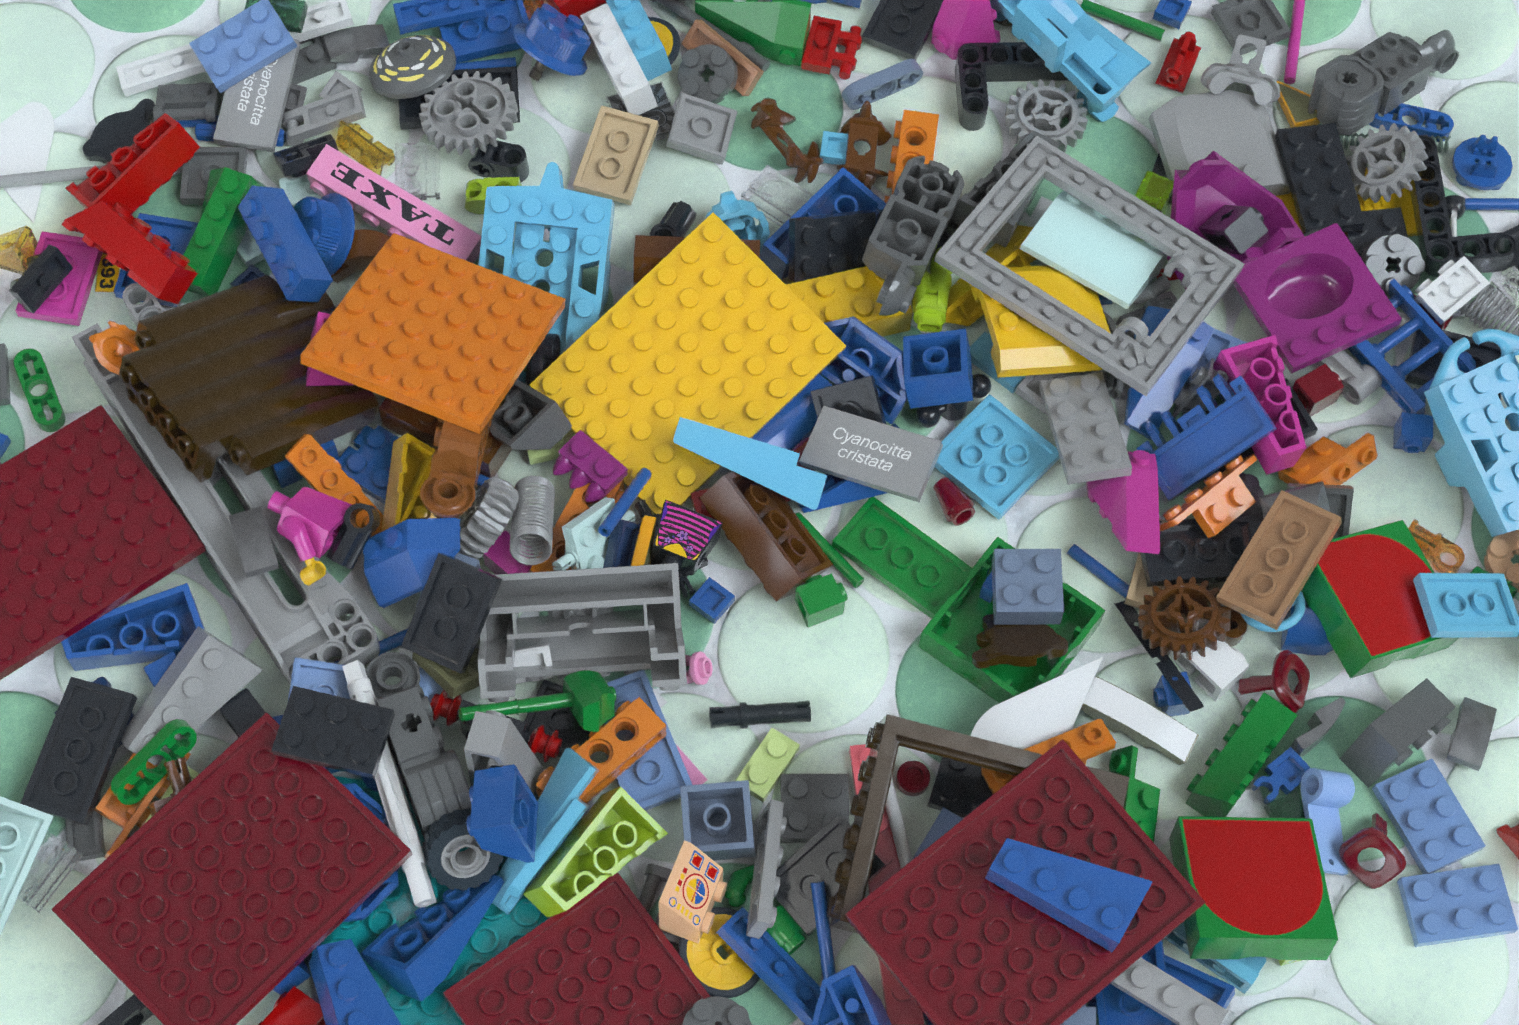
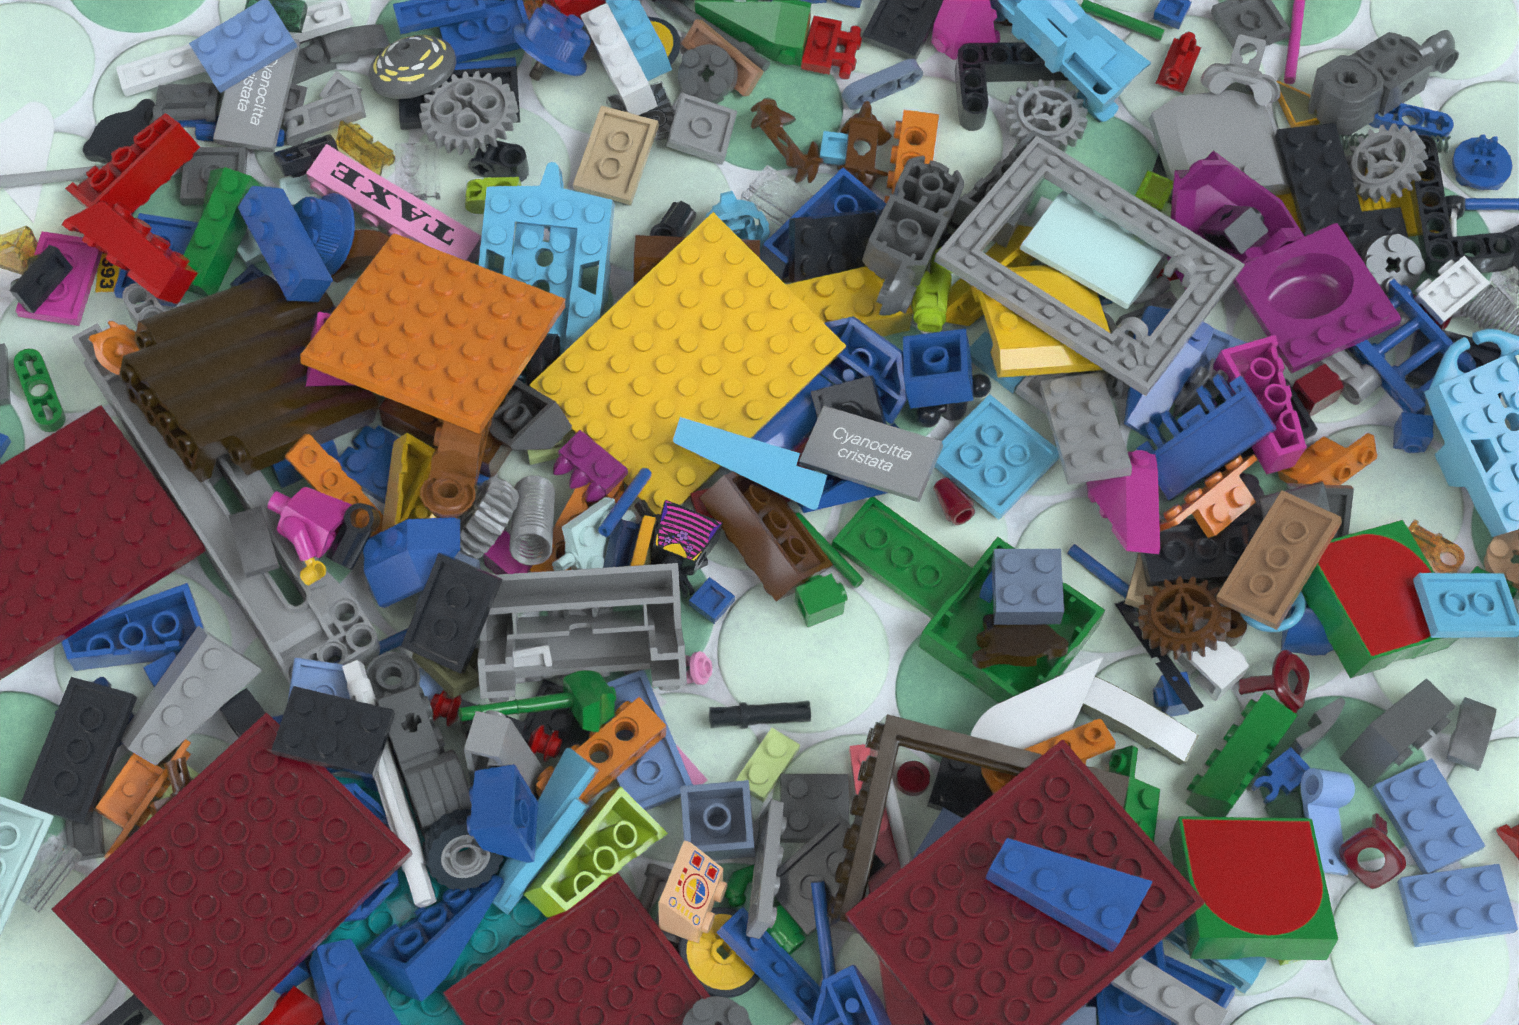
green beam [111,719,197,805] -> none

